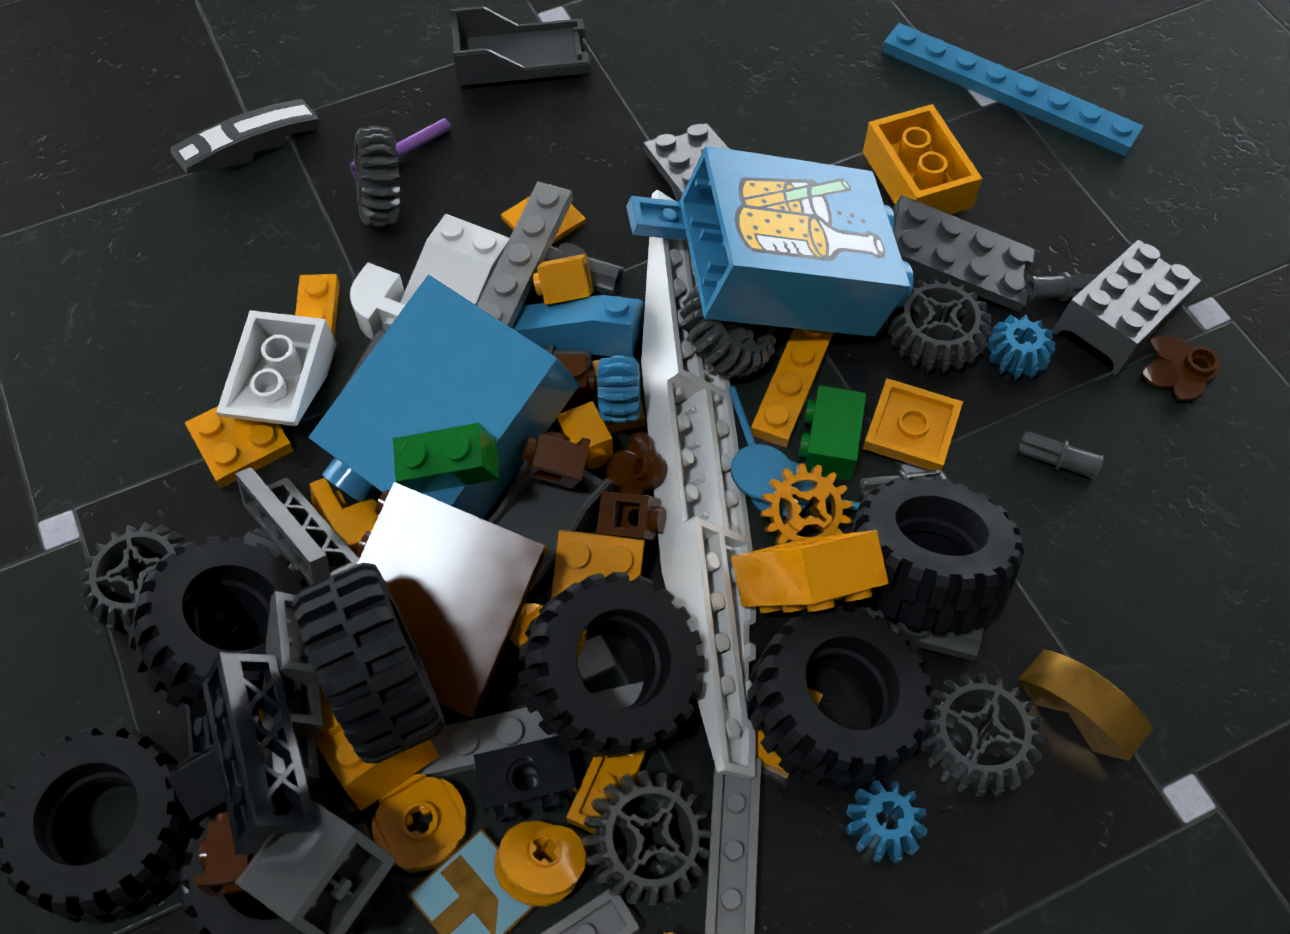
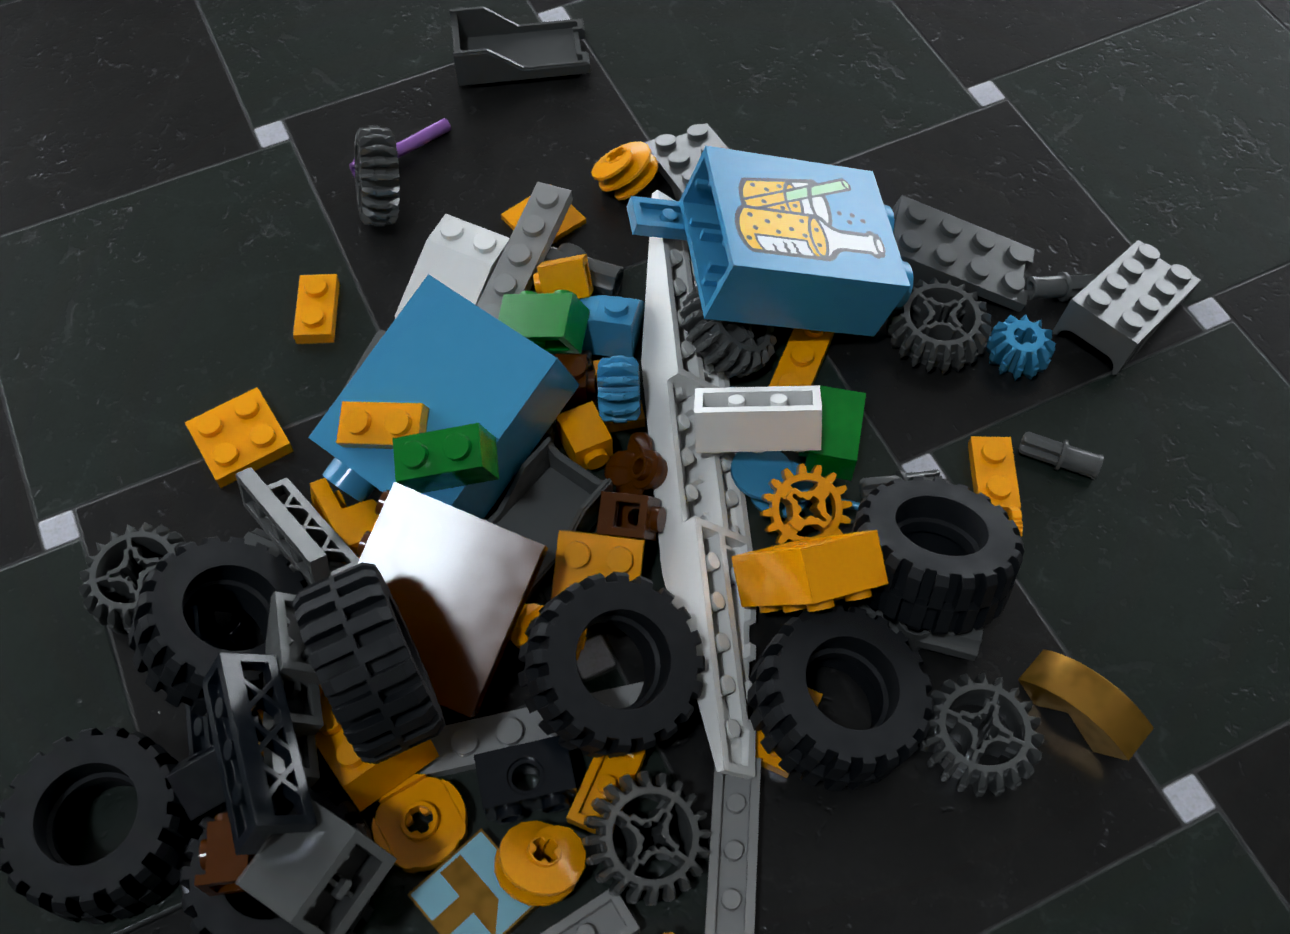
slope [171,99,319,174] -> none
white slope [216,310,337,426] -> none
white brick [350,262,405,340] -> none
reddish brown brick [521,432,591,489] -> none
dark azure gear [846,780,927,863] -> none
light orange brick [863,104,982,215] -> none
light orange plate [863,378,963,472] -> none
dark azure plate [882,23,1144,157] -> none
reddish brown plate [1142,336,1220,401] -> none
none -> light orange plate [336,401,429,449]
none -> green brick [498,290,590,354]
none -> light orange piece [591,142,658,201]
none -> white brick [694,385,822,454]
none -> light orange hinge [968,436,1023,537]

